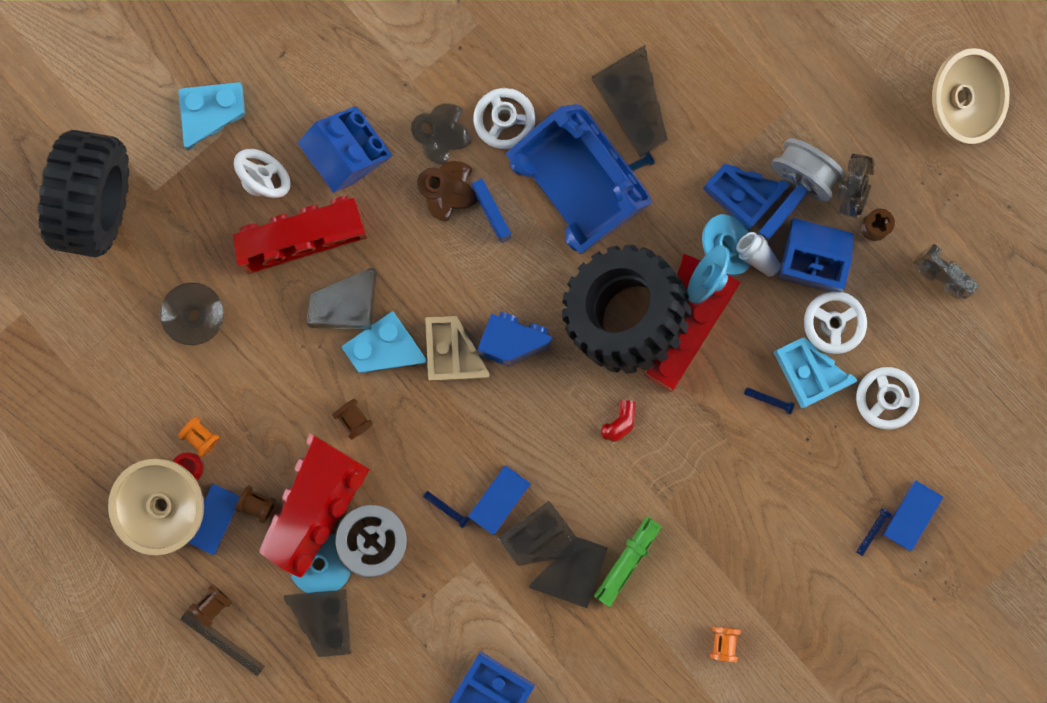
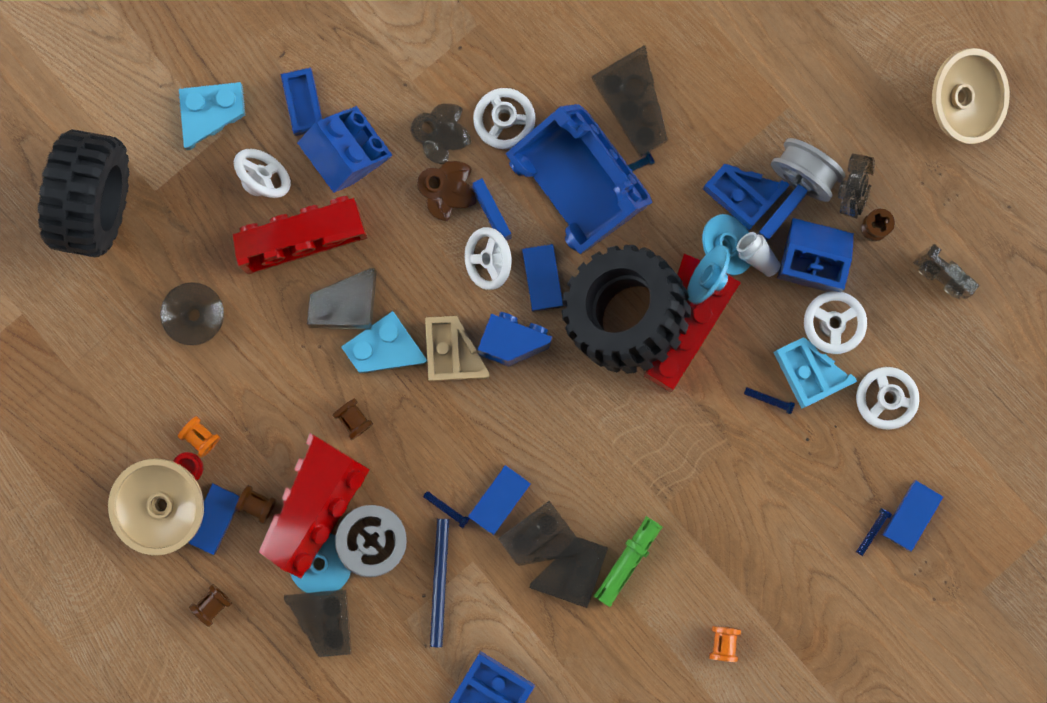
clear smoke bar [180,610,265,676] -> none
red arm [601,400,636,442] -> none
none -> blue tile [281,67,323,136]
none -> dark blue bar [430,518,450,648]
none -> white piece [465,227,512,290]
none -> blue tile [522,244,563,312]

